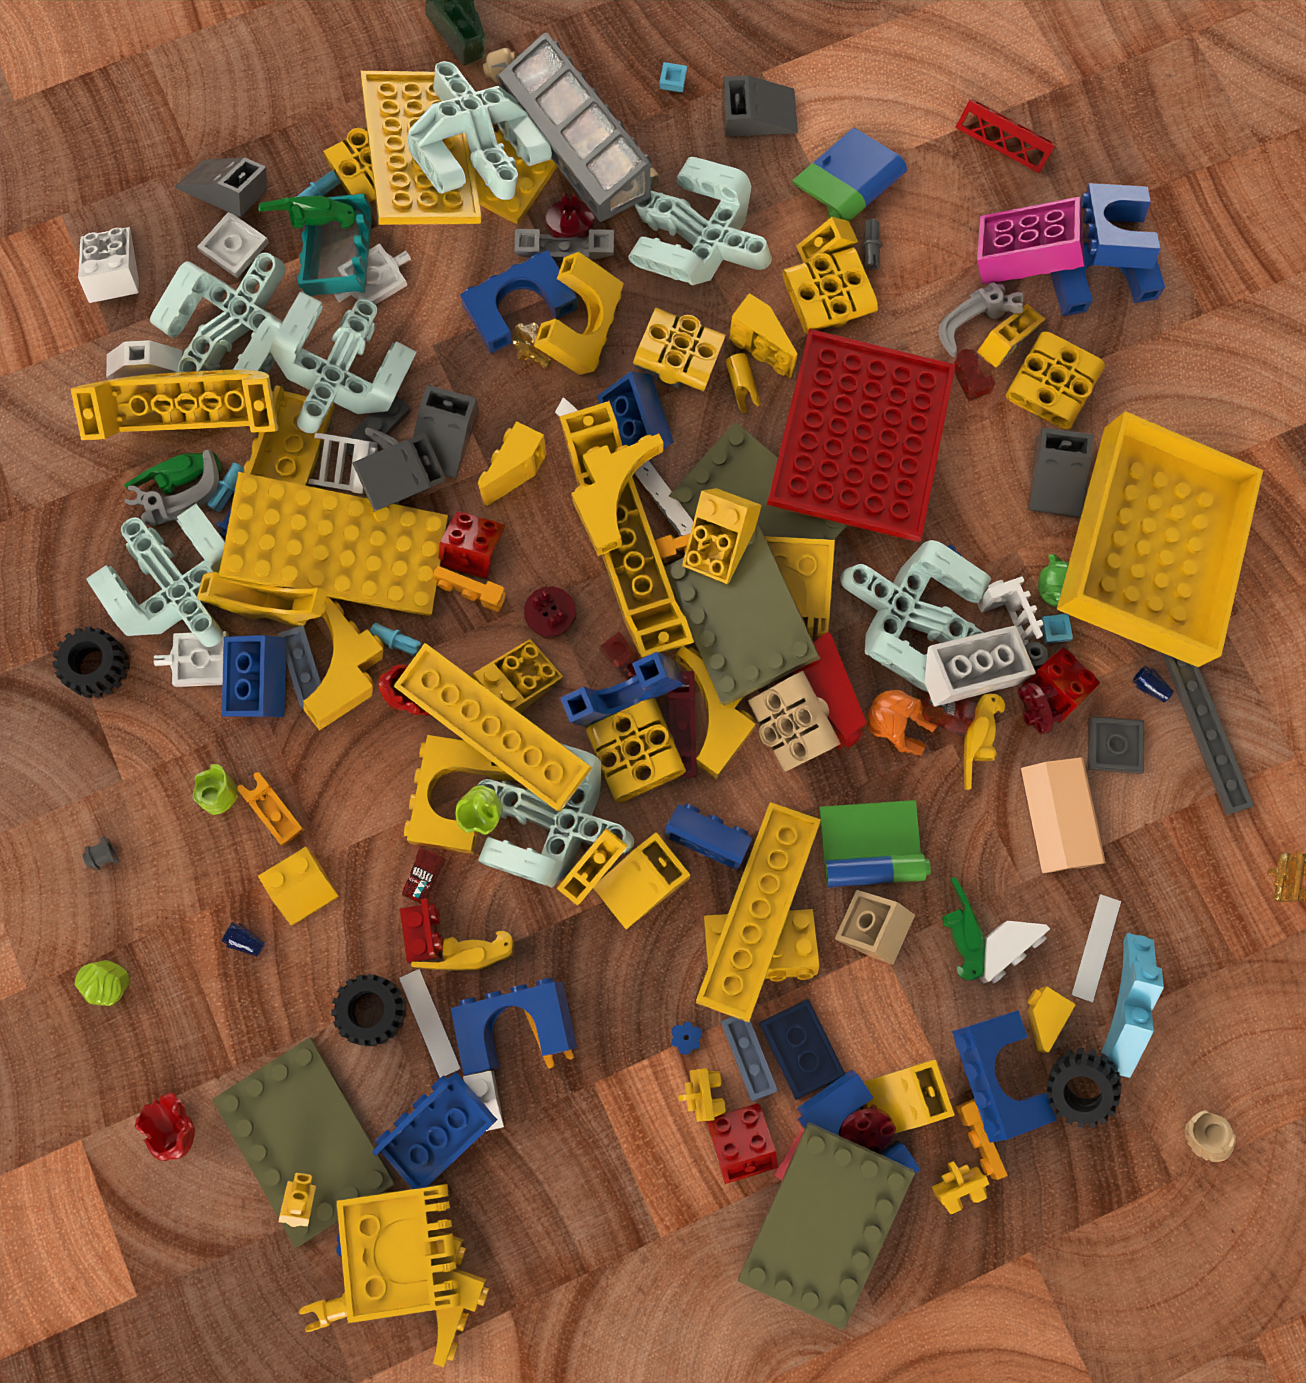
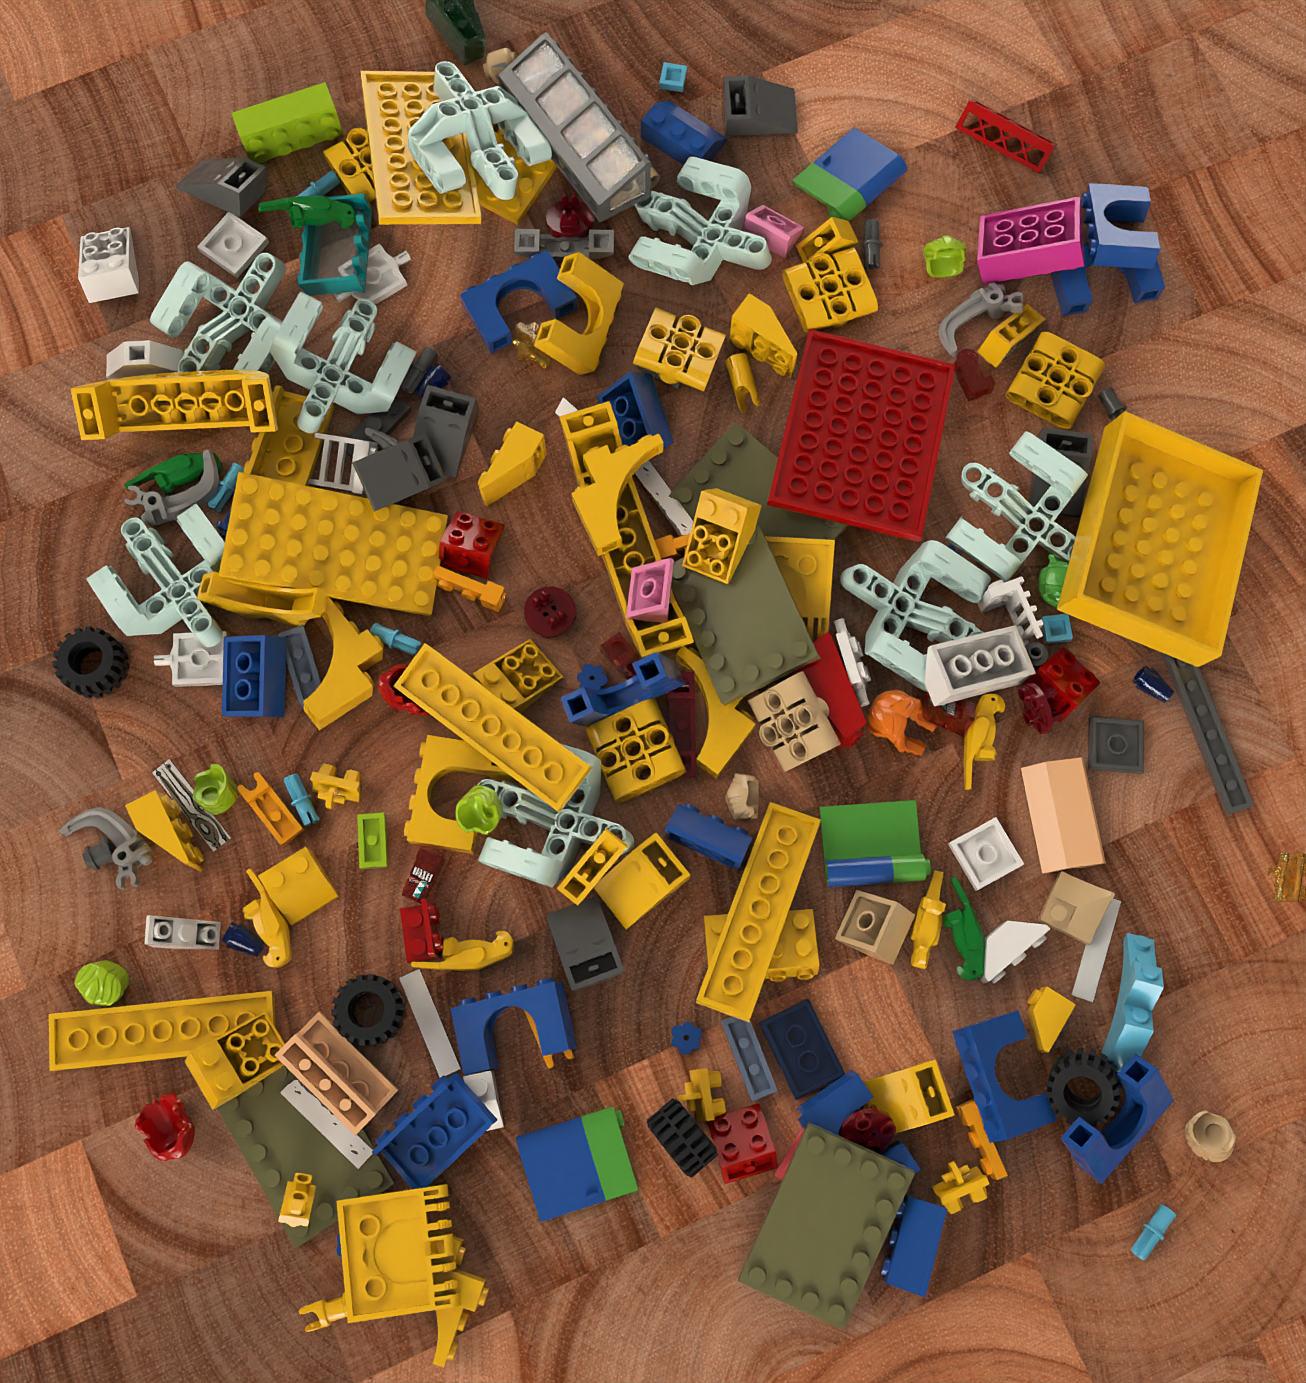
none -> yellow plate [49,991,276,1071]
none -> light grey piece [59,807,154,890]
none -> yellow slope [125,790,204,872]
none -> white slope [144,915,221,950]
none -> sticker [152,759,231,852]
none -> yellow slope [184,1011,285,1110]
none -> lime brick [231,82,344,163]
none -> yellow animal [243,869,292,968]
none -> light nougat slope [275,1011,399,1135]
none -> white sticker [280,1076,373,1169]
none -> medium azure axle [284,773,320,827]
none -> yellow hips [310,763,361,809]
none -> lime plate [357,812,388,870]
none -> dark grey axle [400,347,438,395]
none -> clear blue cone [415,364,452,399]
none -> blue door [516,1106,638,1222]
none -> dark grey slope [546,896,625,993]
none -> blue plant [577,664,608,690]
none -> bright pink slope [626,558,674,623]
none -> blue slope [641,101,728,165]
none -> black tyre [646,1098,718,1178]
none -> tan hair [725,773,759,820]
none -> bright pink slope [744,205,805,258]
none -> white plate [834,618,871,707]
none -> blue slope [880,1195,947,1297]
none -> yellow animal [910,870,946,970]
none -> lime hair [922,235,966,278]
none -> light aqua piece [945,431,1088,582]
none -> white plate [948,817,1024,891]
none -> tan plate [1038,871,1115,945]
none -> blue arch [1061,1054,1174,1184]
none -> dark grey axle [1098,387,1127,420]
none -> medium azure axle [1131,1204,1177,1260]

